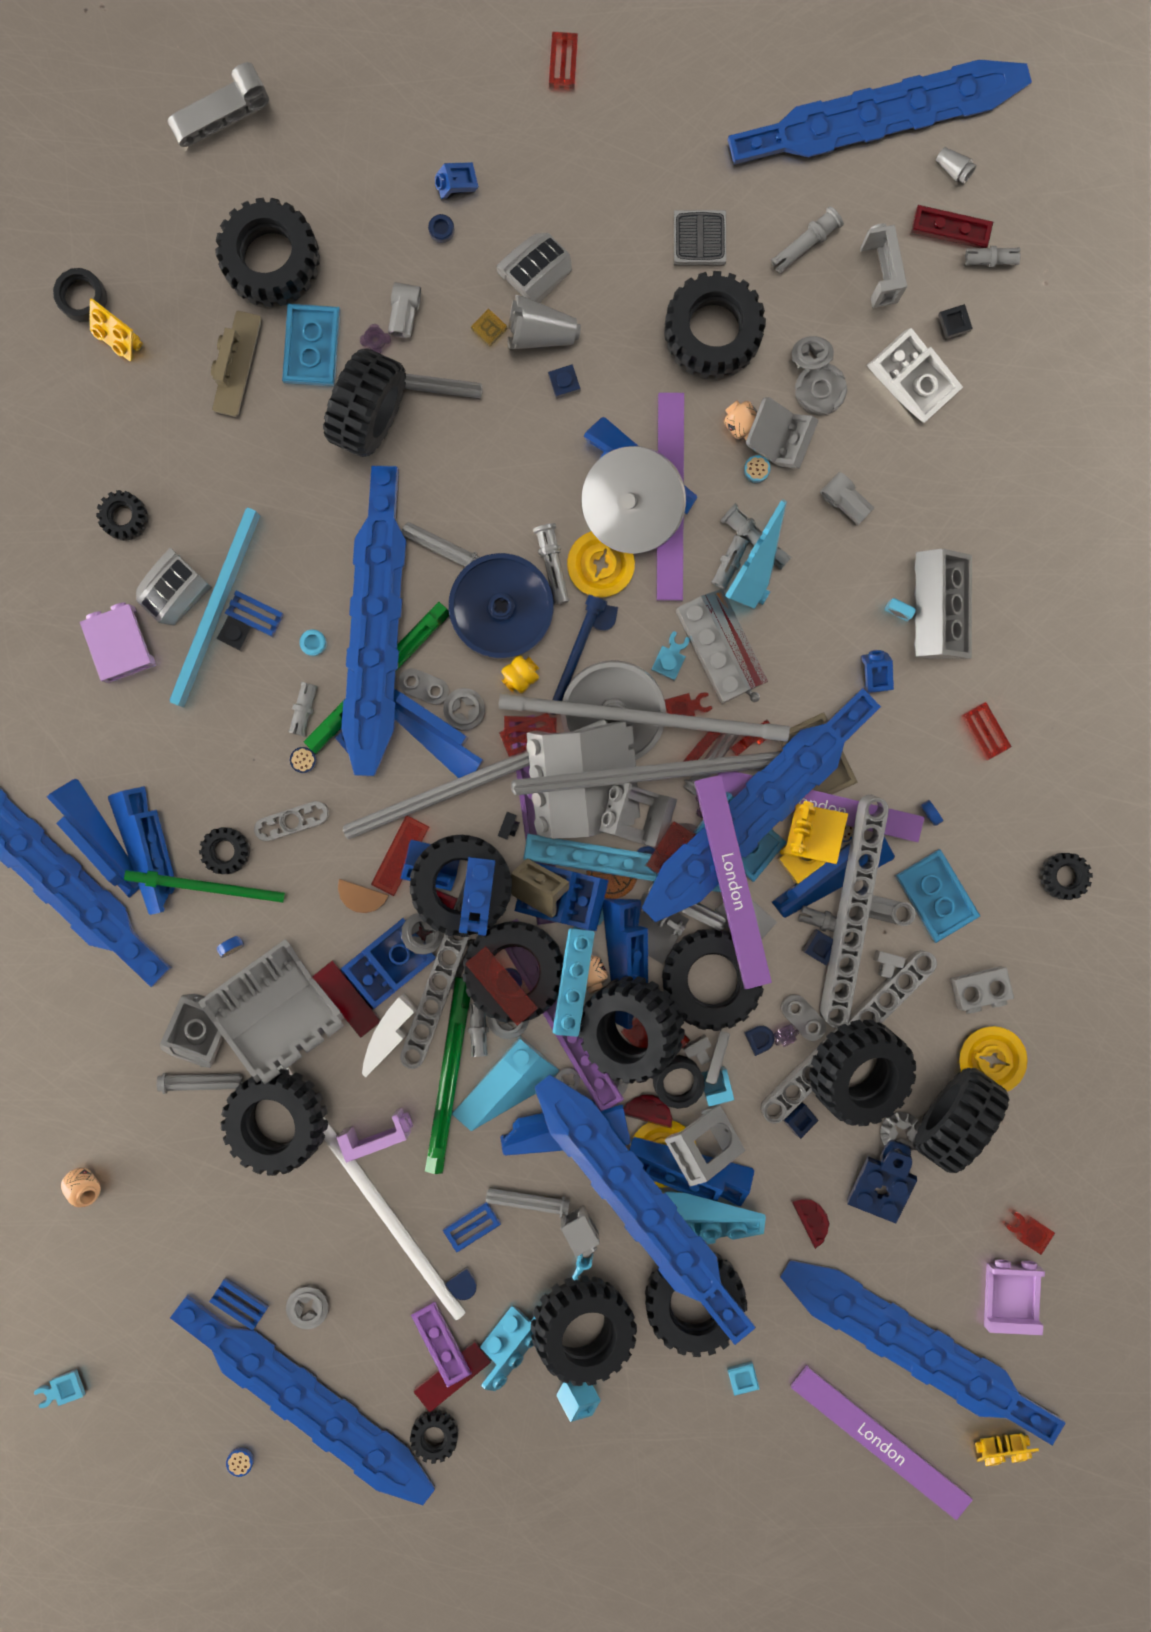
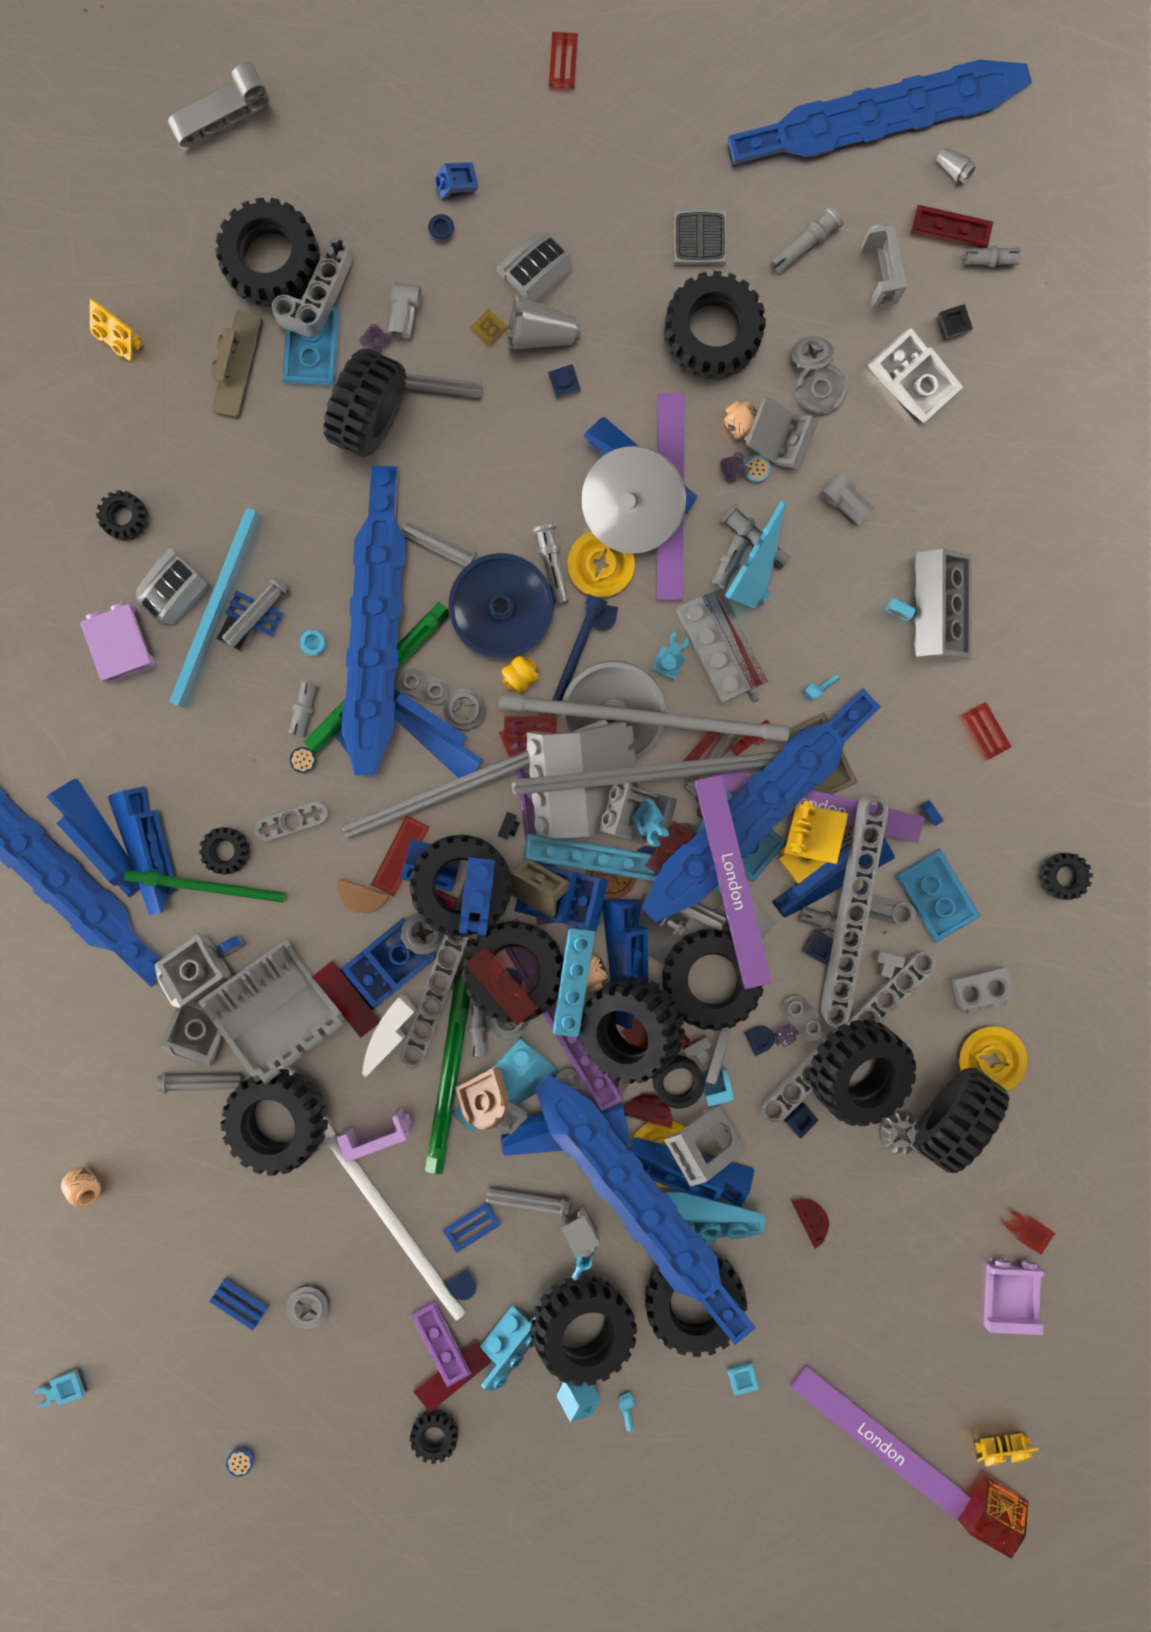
black tyre [53,268,107,322] -> none
blue plate [170,1295,435,1505] -> none
clear red plate [665,692,712,717] -> none
blue plate [780,1260,1065,1446] -> none
dark blue plate [847,1140,917,1224] -> none
blue bracket [862,650,894,693] -> none
none -> light grey slope [155,934,231,1009]
none -> light grey axle [222,577,288,647]
none -> light grey beam [272,236,353,337]
none -> tile [455,1067,509,1129]
none -> light grey tile [495,1103,528,1134]
none -> medium azure hand [618,1392,636,1432]
none -> medium azure plate [631,799,669,847]
none -> clear purple plate [720,452,749,482]
none -> medium azure hand [804,674,840,700]
none -> clear red slope [958,1475,1029,1559]

